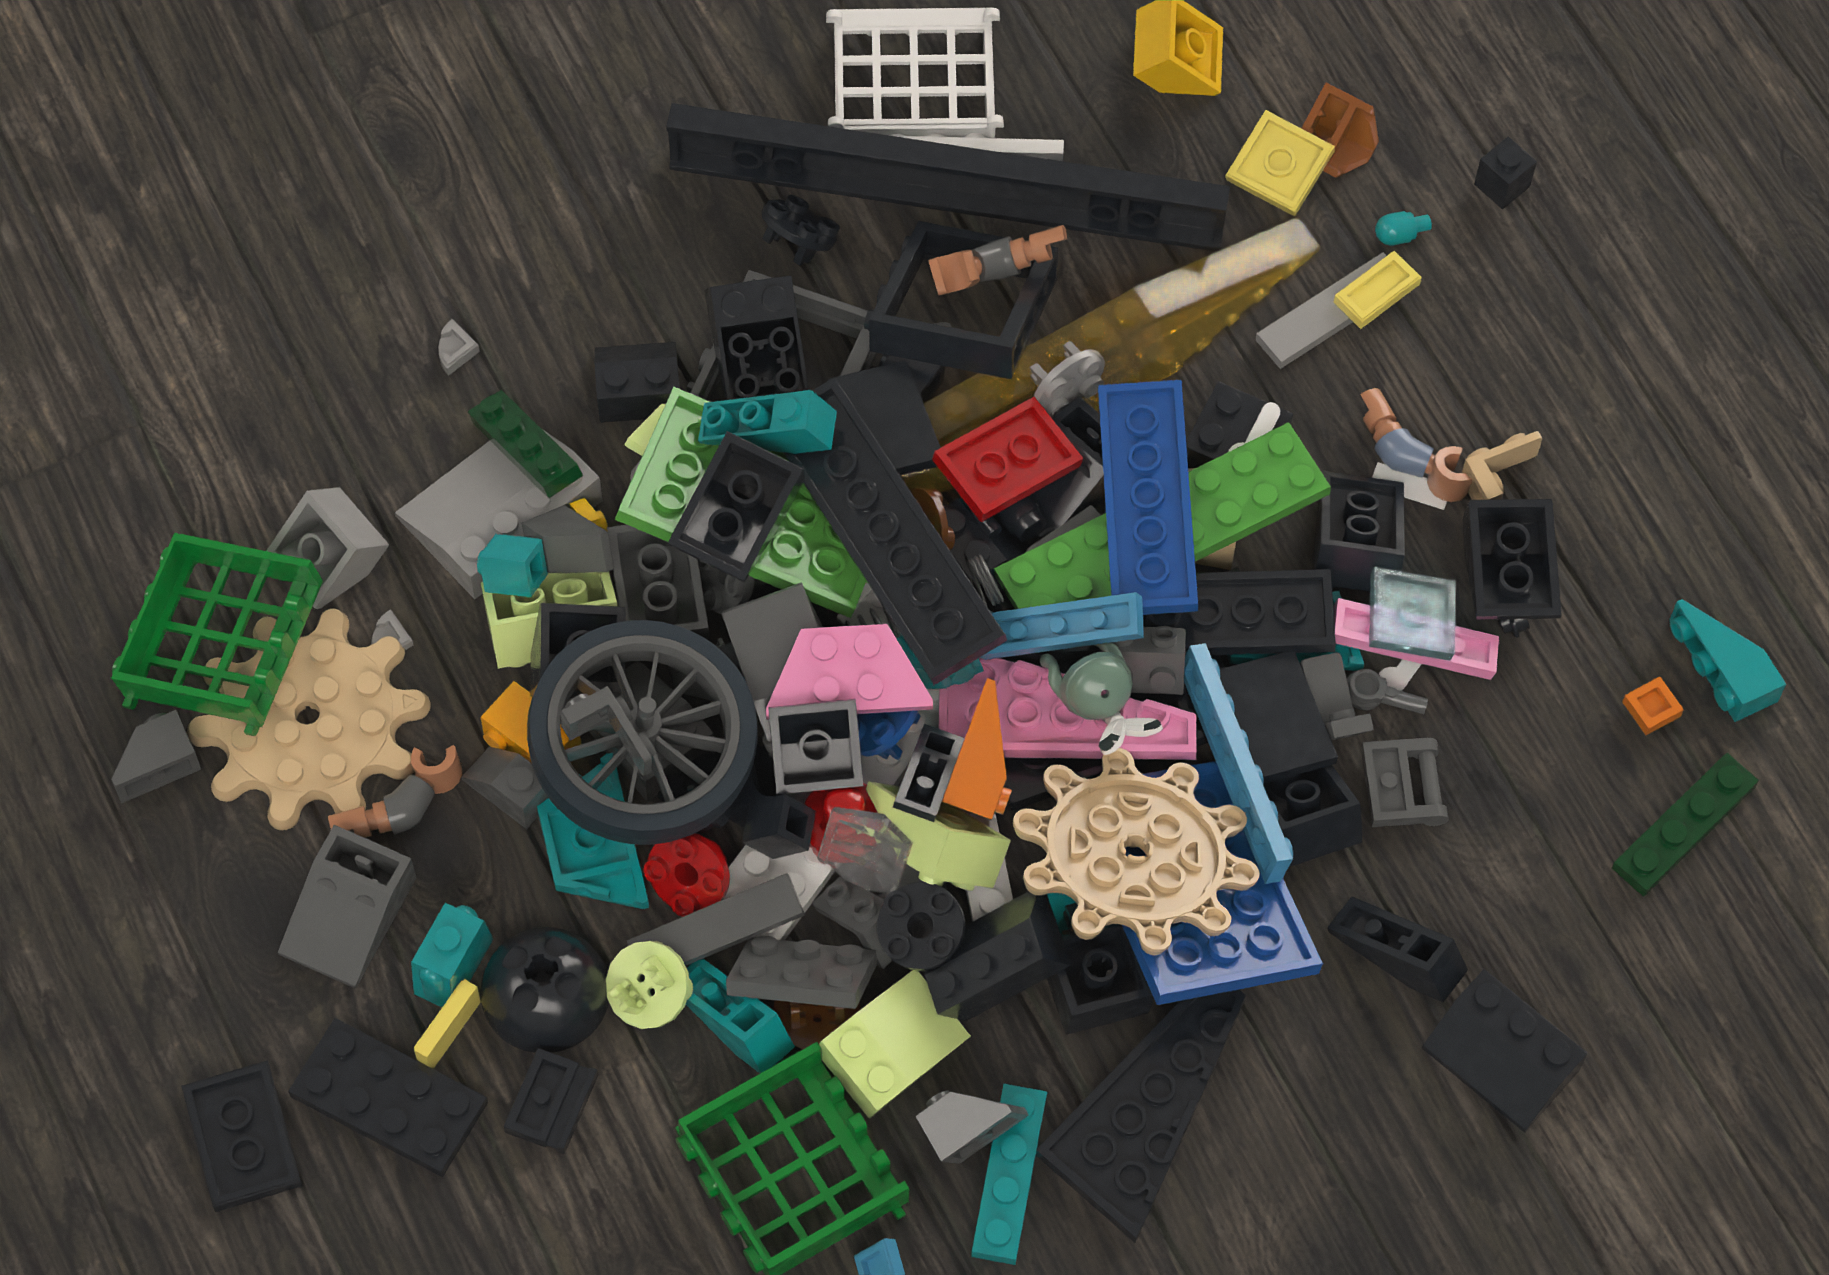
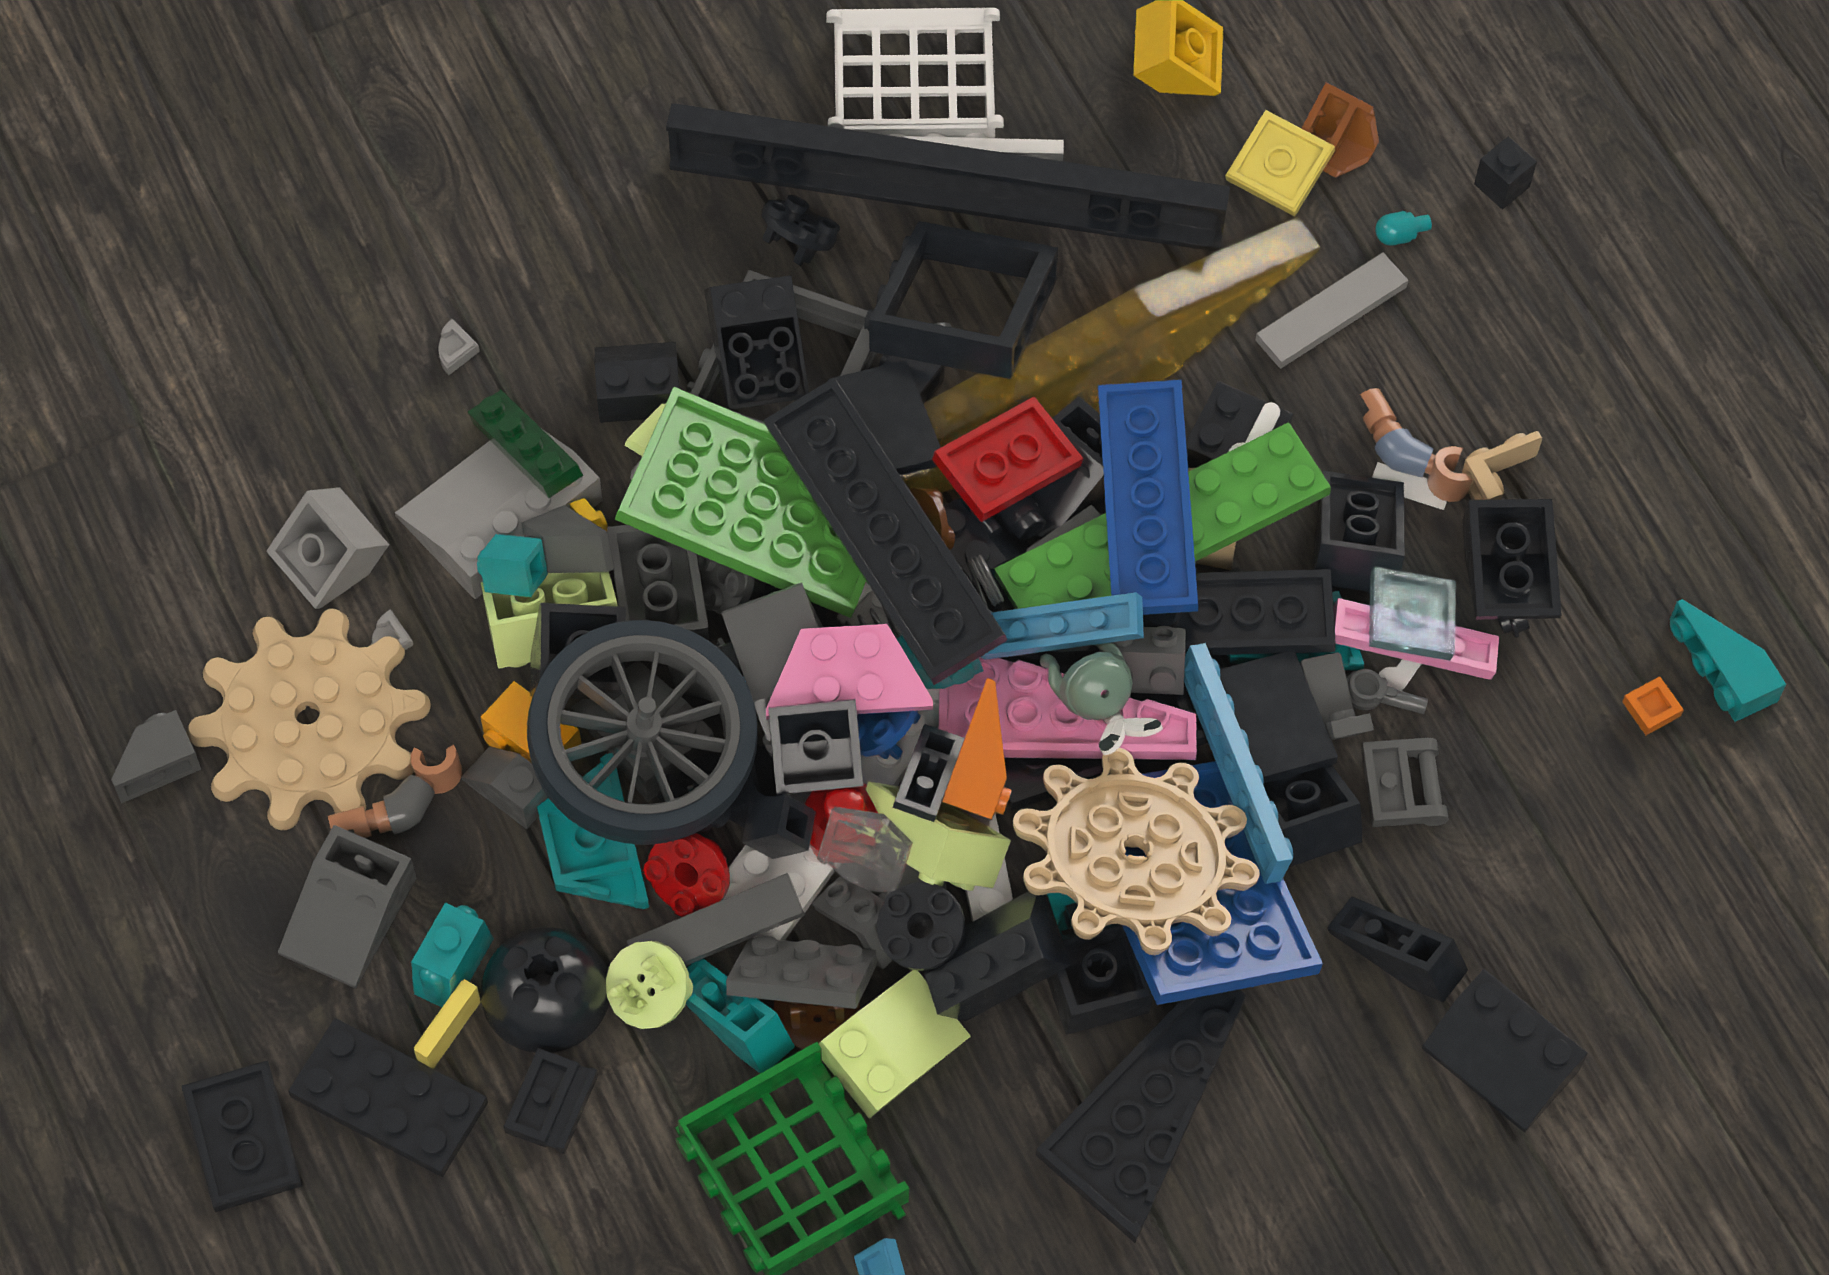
green window [111,533,323,736] -> none
dark grey bracket [561,686,655,776] -> none
black slope [668,431,805,582] -> none
teal slope [698,390,837,454] -> none
slope [916,1091,1029,1164] -> none
nougat piece [928,225,1067,296] -> none
teal plate [971,1084,1047,1265] -> none
light grey plate [1030,341,1105,418] -> none
light yellow tile [1333,251,1422,329] -> none
dark green plate [1612,753,1759,897] -> none

